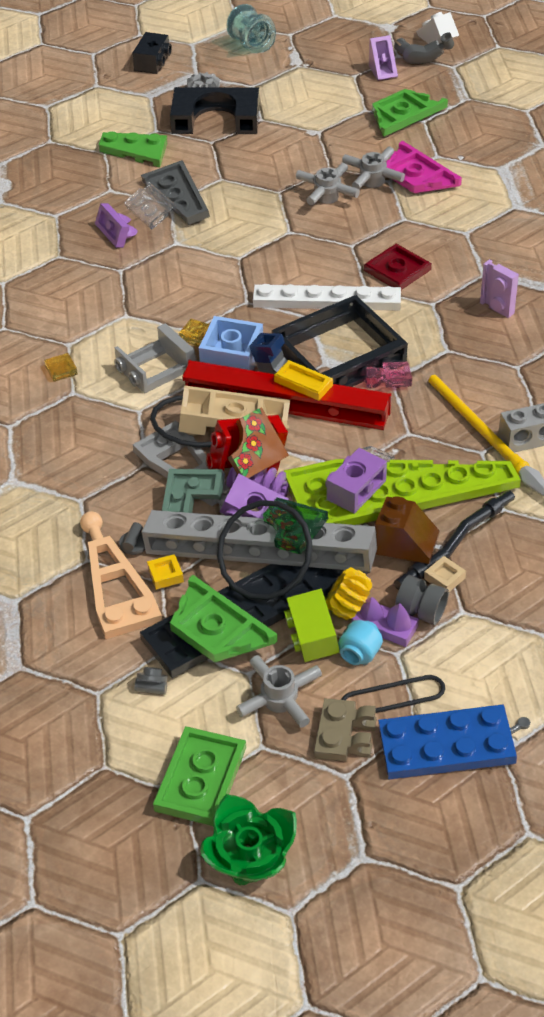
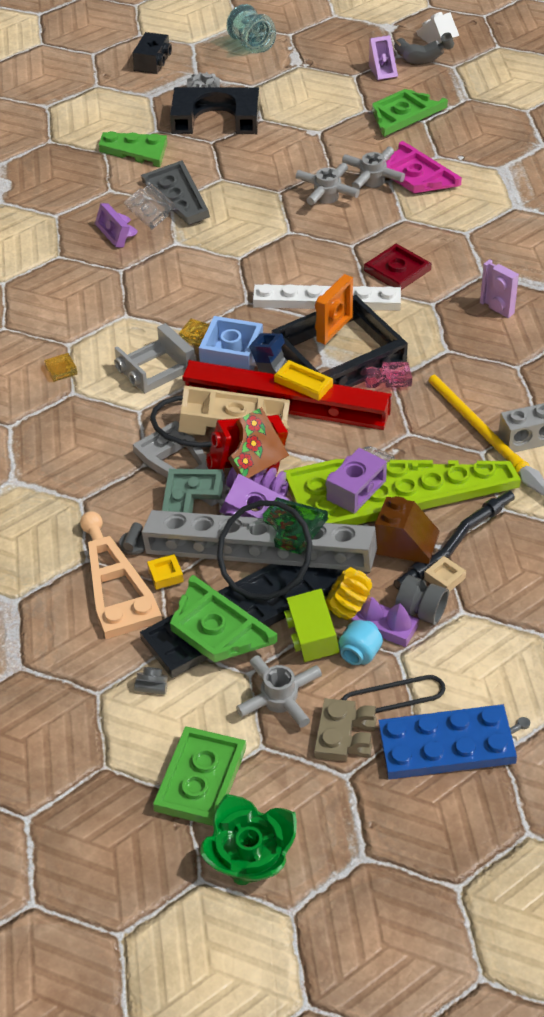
none -> orange plate [315,274,353,345]

